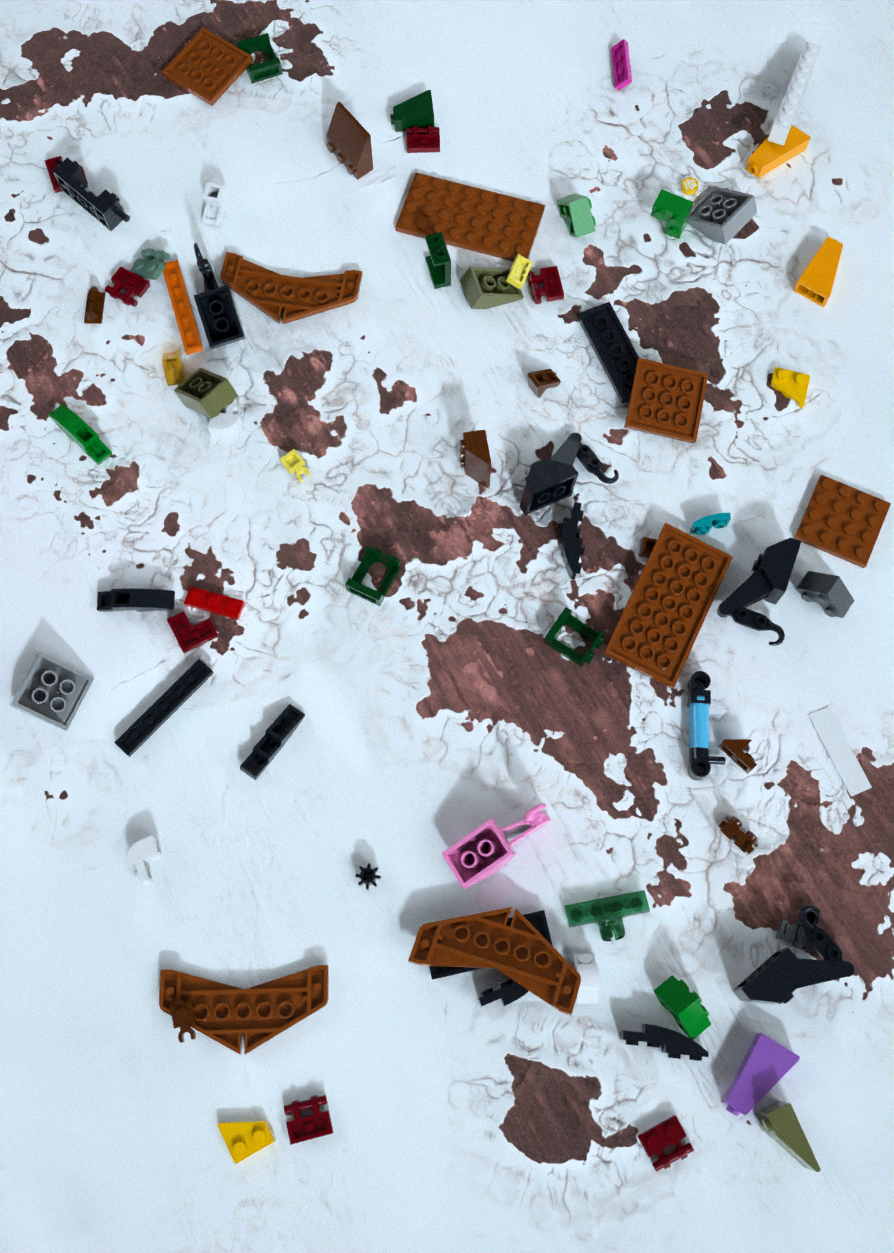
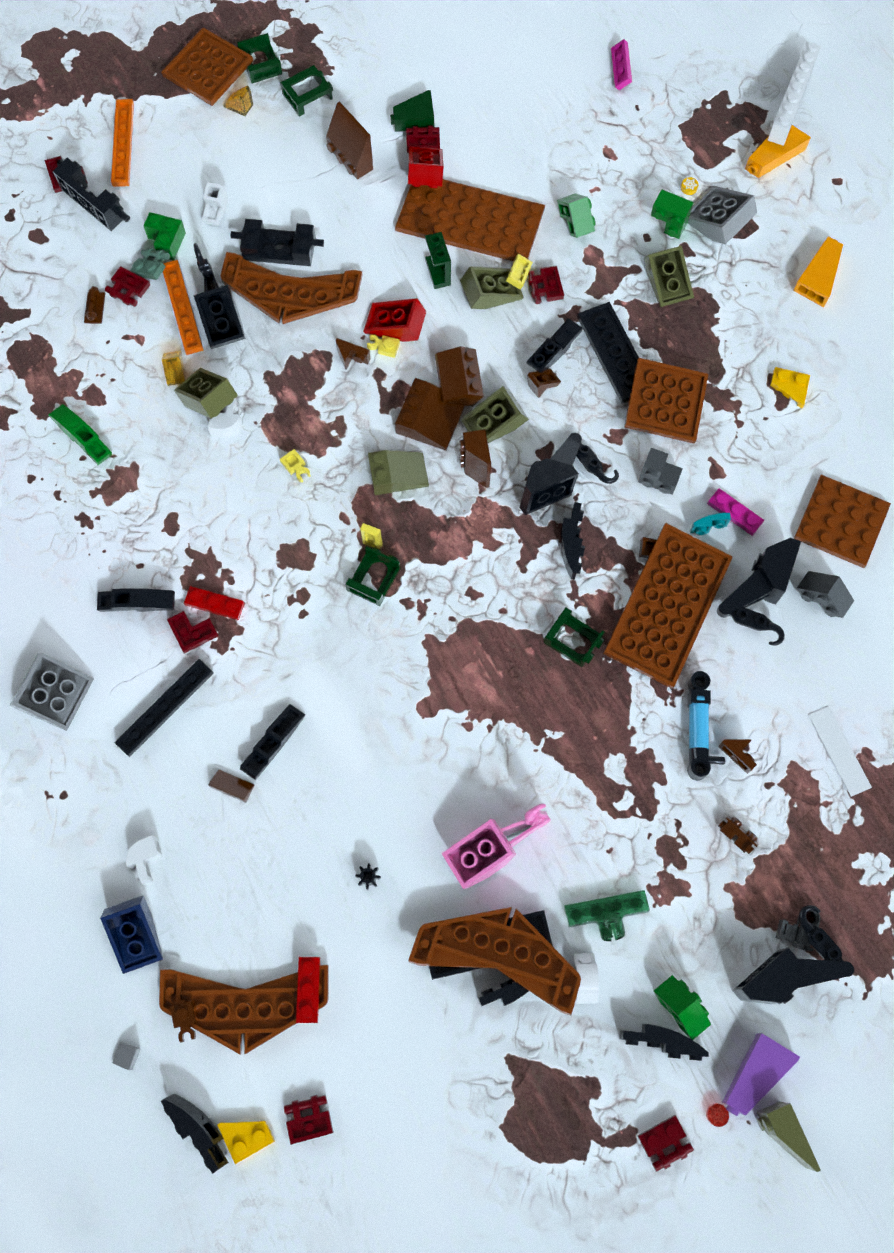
none -> dark blue slope [100,895,163,974]
none -> orange plate [111,99,134,187]
none -> light grey slope [112,1042,140,1070]
none -> green brick [143,212,186,261]
none -> black slope [161,1094,229,1174]
none -> reddish brown slope [208,769,255,803]
none -> clear yellow slope [223,85,254,116]
none -> black brick [230,219,324,267]
none -> dark green panel [280,65,333,117]
none -> red plate [296,957,321,1023]
none -> reddish brown slope [336,338,371,370]
none -> light yellow plate [360,523,382,550]
none -> red slope [363,298,427,342]
none -> light yellow plate [367,335,400,358]
none -> olive slope [368,450,429,495]
none -> reddish brown slope [395,378,465,451]
none -> red slope [408,146,444,188]
none -> reddish brown slope [435,346,484,407]
none -> olive slope [461,386,529,443]
none -> black slope [526,318,582,373]
none -> dark grey brick [638,448,683,495]
none -> olive slope [643,245,694,307]
none -> clear red tile [706,1103,729,1127]
none -> dark pink plate [707,488,764,536]

